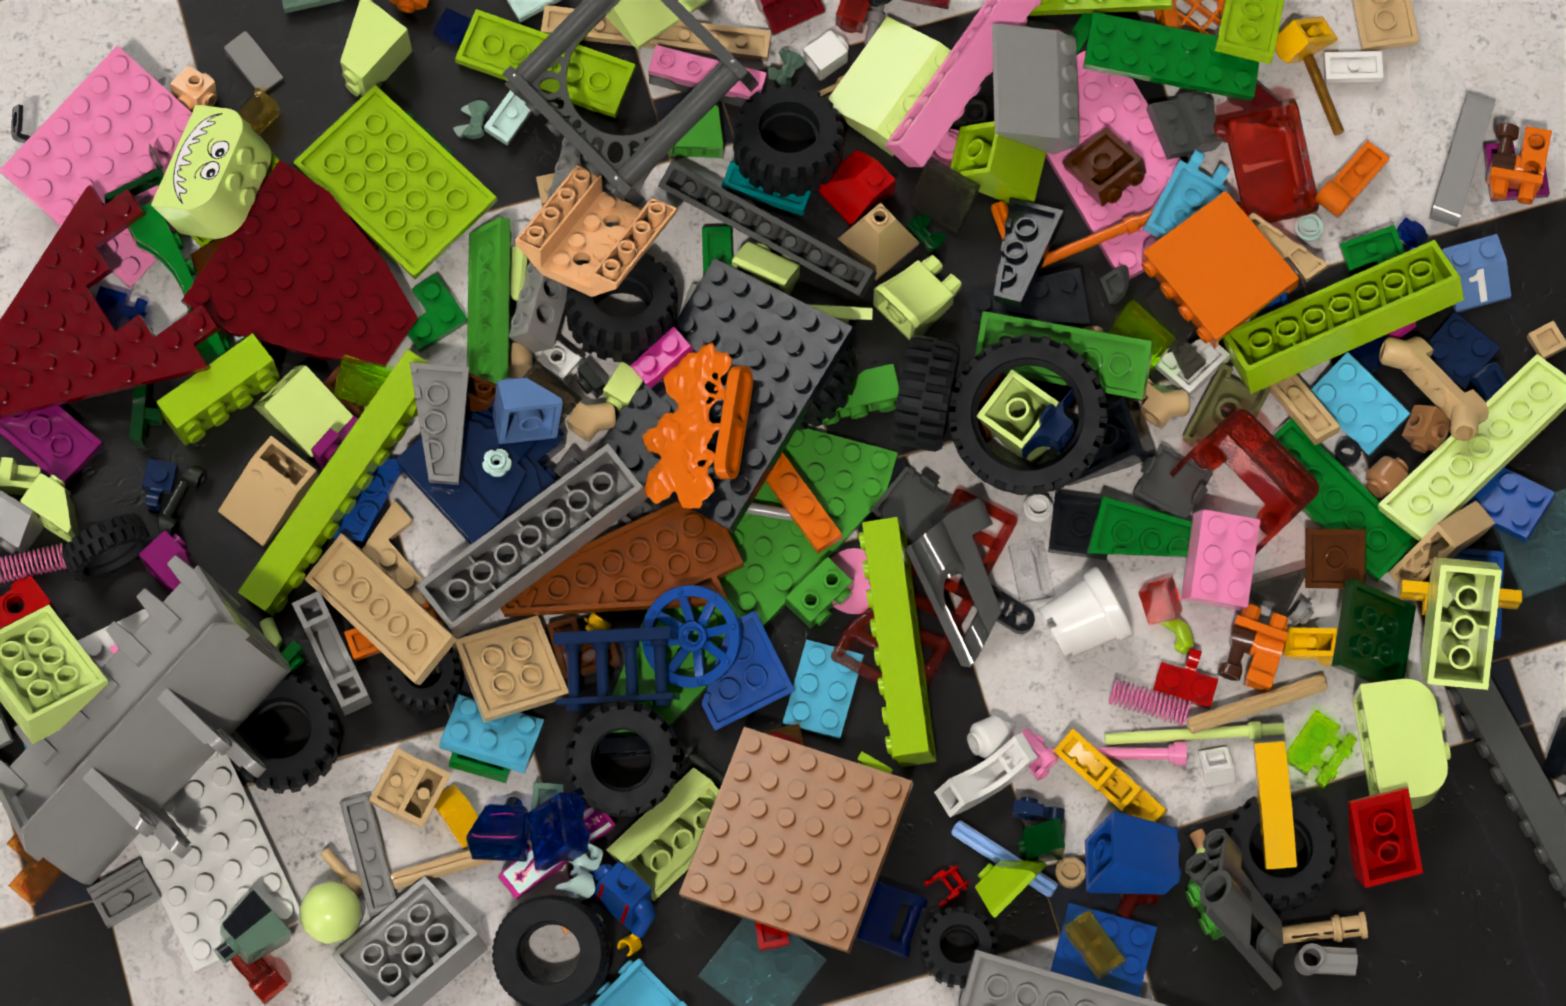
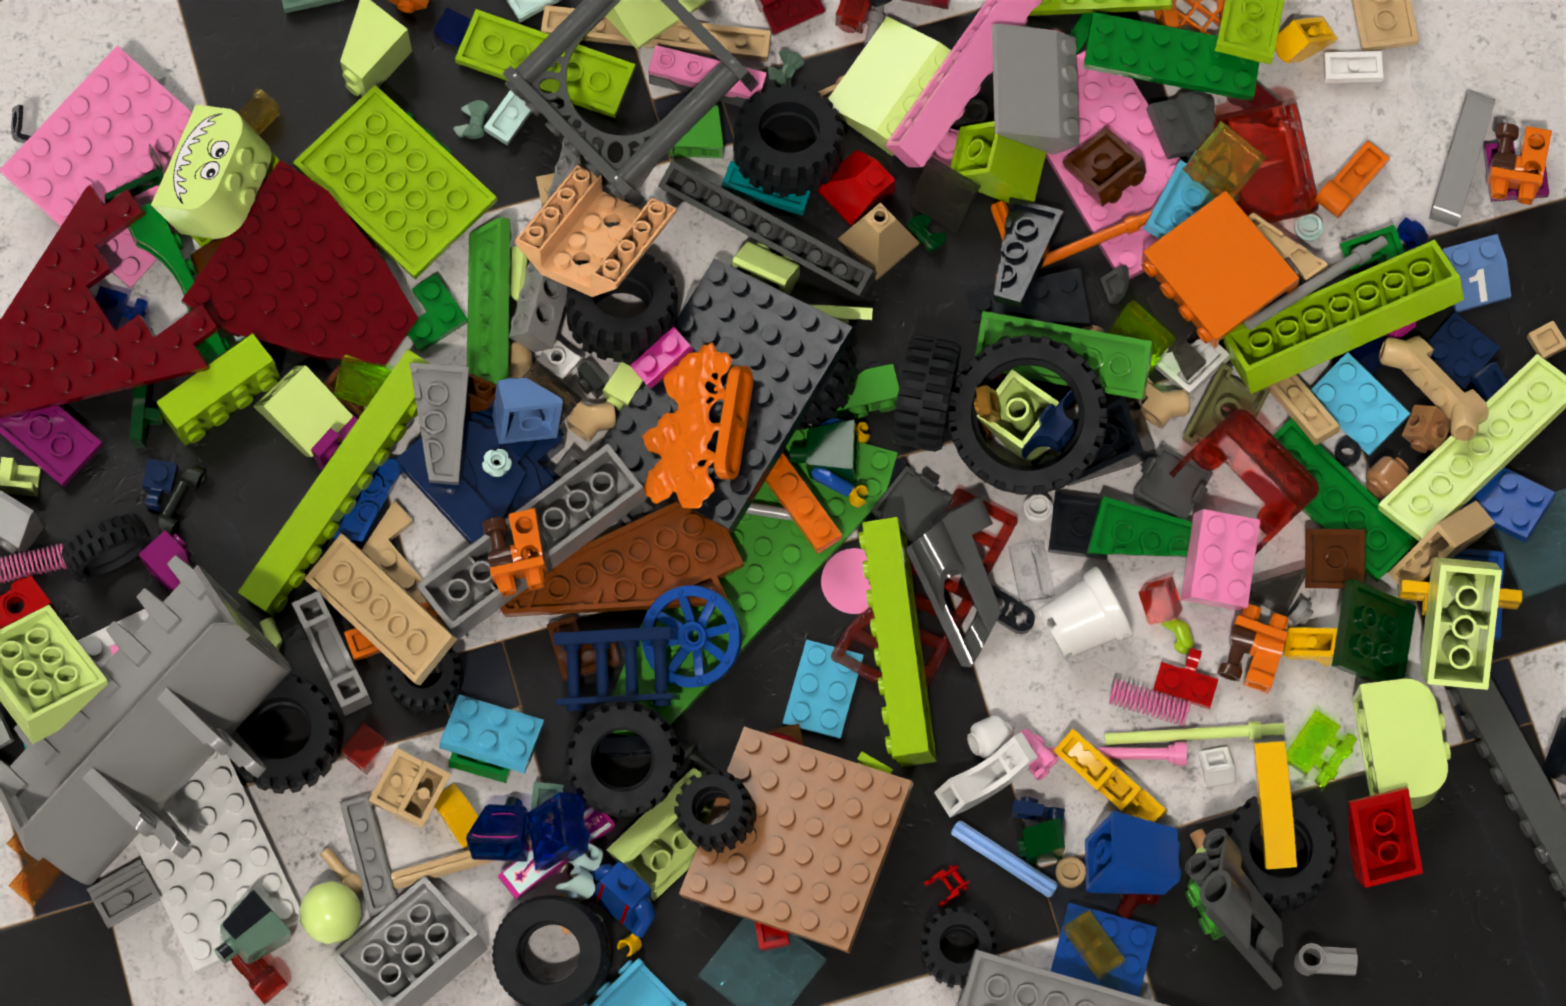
yellowish green slope [20,473,79,543] -> none
light nougat brick [170,66,218,112] -> none
tan slope [218,436,318,547] -> none
light grey slope [224,31,284,96] -> none
green plate [281,640,306,674] -> none
tan plate [453,615,568,723] -> none
yellow plate [584,612,612,631] -> none
green plate [702,226,732,276] -> none
blue plate [702,611,795,731] -> none
bright green brick [785,557,853,629] -> none
white brick [803,30,849,81] -> none
clear blue plate [857,881,928,958] -> none
yellowish green hips [873,255,962,340] -> none
lime slope [975,860,1047,918] -> none
tan axle [1187,674,1328,734] -> none
tan pin [1282,911,1368,944] -> none
pearl gold bar [1303,55,1344,136] -> none
none -> clear red panel [341,723,386,775]
none -> orange hips [482,508,548,597]
none -> black tyre [674,769,756,853]
none -> dark green torso [790,417,870,508]
none -> pearl gold plate [974,385,1001,423]
none -> clear yellow slope [1183,122,1267,199]
none -> light grey bar [1244,236,1388,330]

